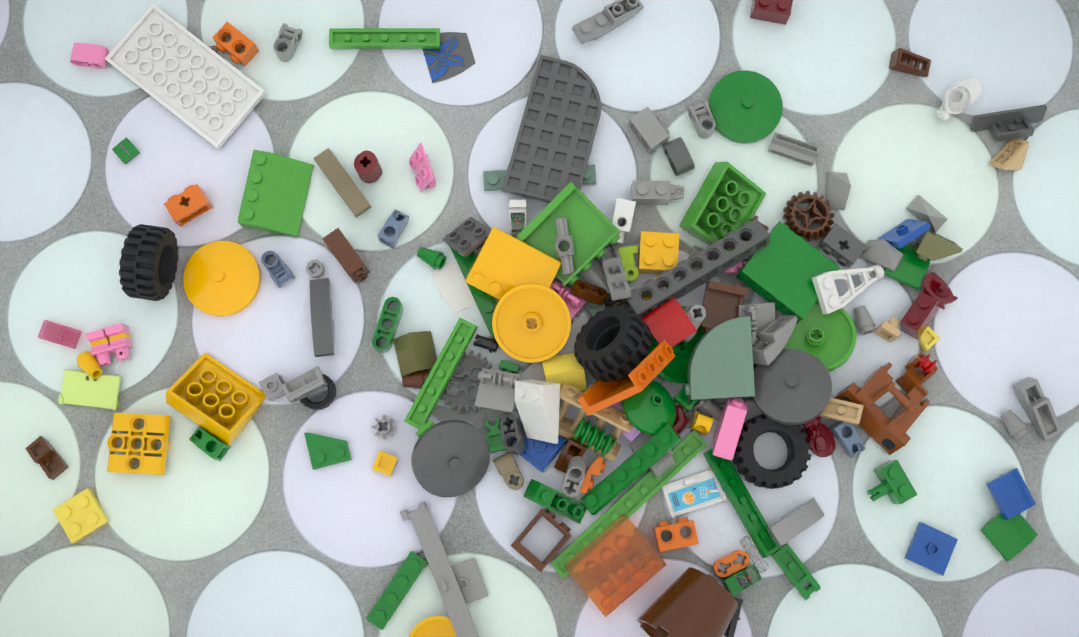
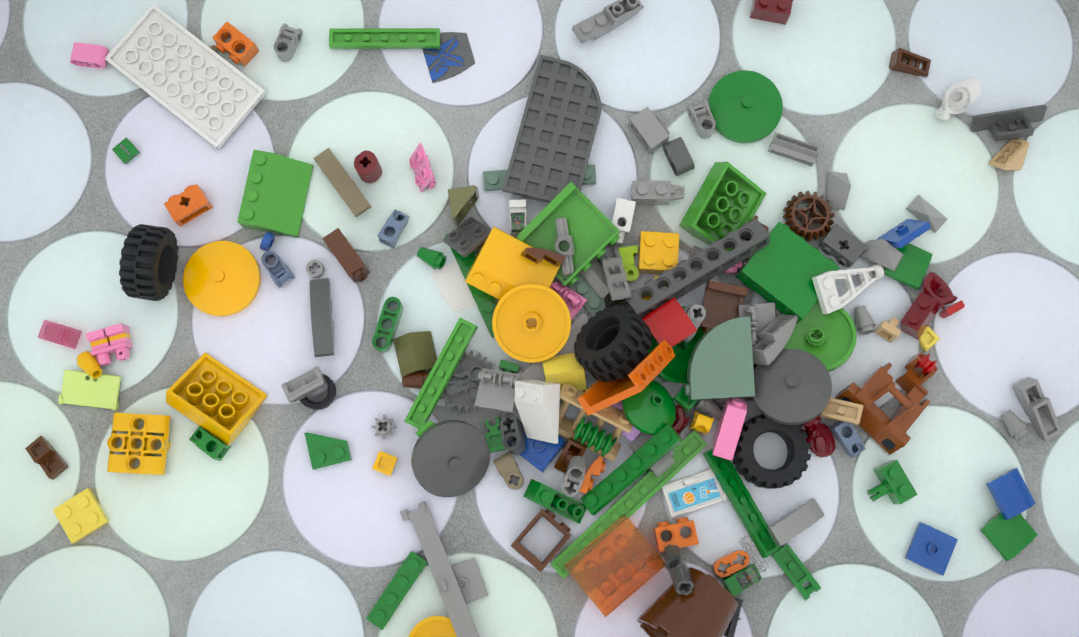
light grey brick [259,373,285,401] -> none
black pin [473,334,499,353] -> none
reddish brown beam [571,280,608,305] -> none
olive slope [913,230,963,261] -> none
none -> blue tile [260,232,275,252]
none -> olive slope [448,185,479,227]
none -> reddish brown slope [521,248,565,267]
none -> dark grey piece [662,544,694,595]
none -> red tile [939,300,965,318]

